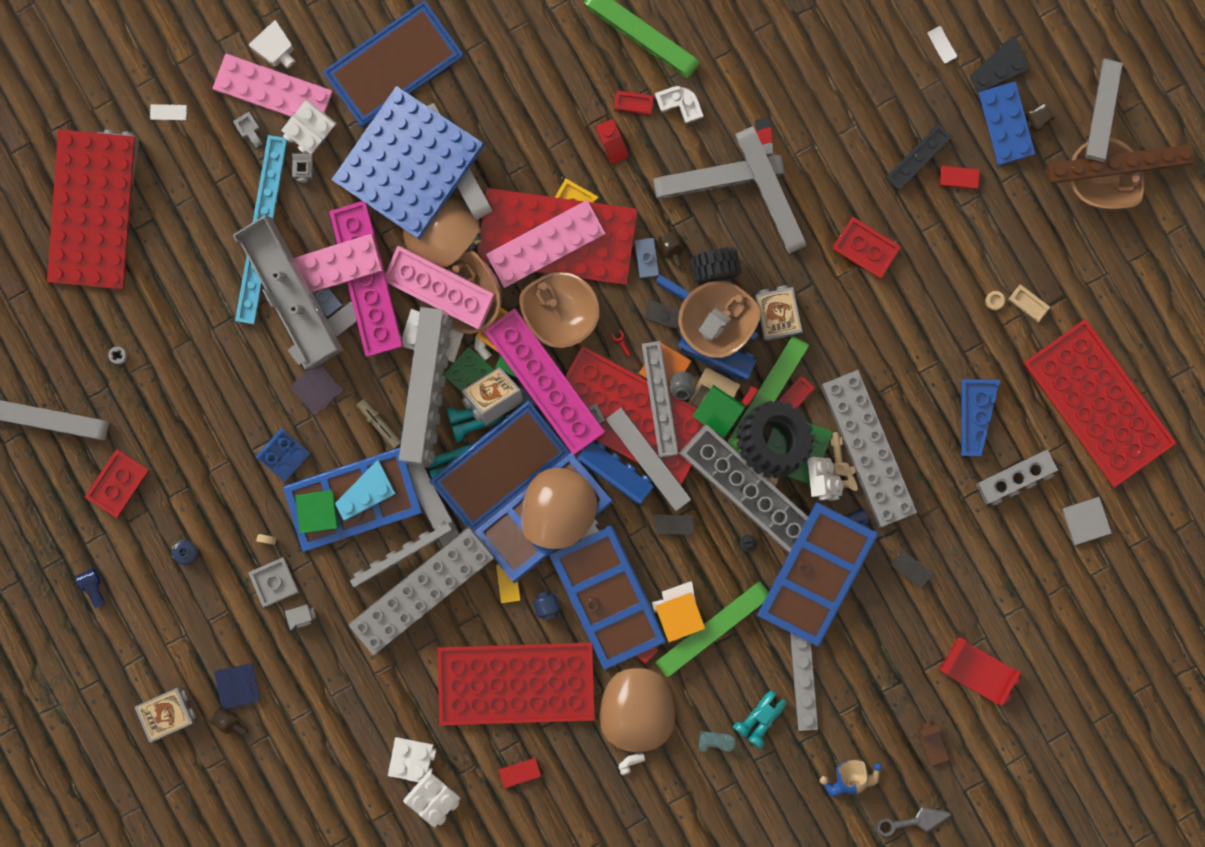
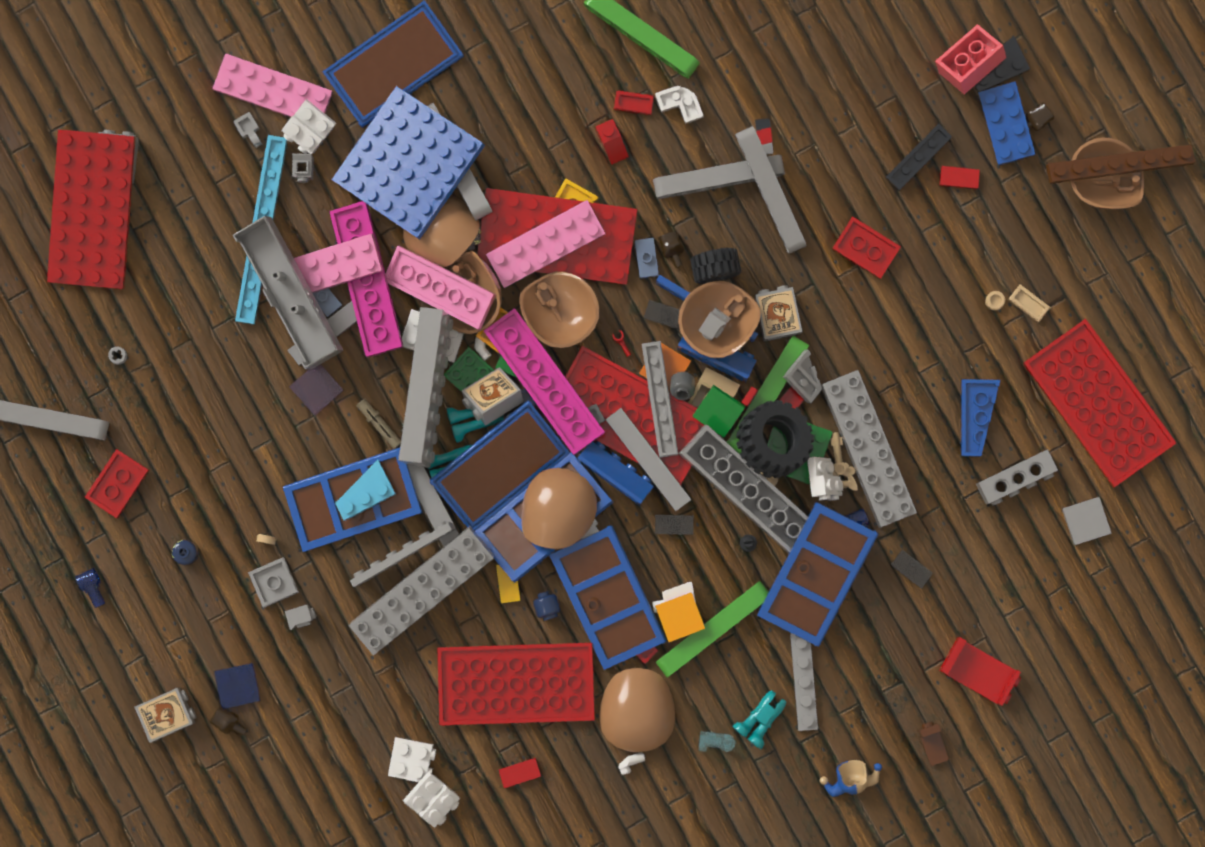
white sticker [150,105,186,120] -> none
white torso [248,21,295,69] -> none
blue plate [256,428,310,482] -> none
green tile [295,490,339,534] -> none
flat silver piece [876,807,951,836] -> none
white sticker [928,26,957,63] -> none
light grey tile [1085,59,1122,162] -> none
none -> light grey wing [783,350,822,403]
none -> coral brick [935,24,1006,94]

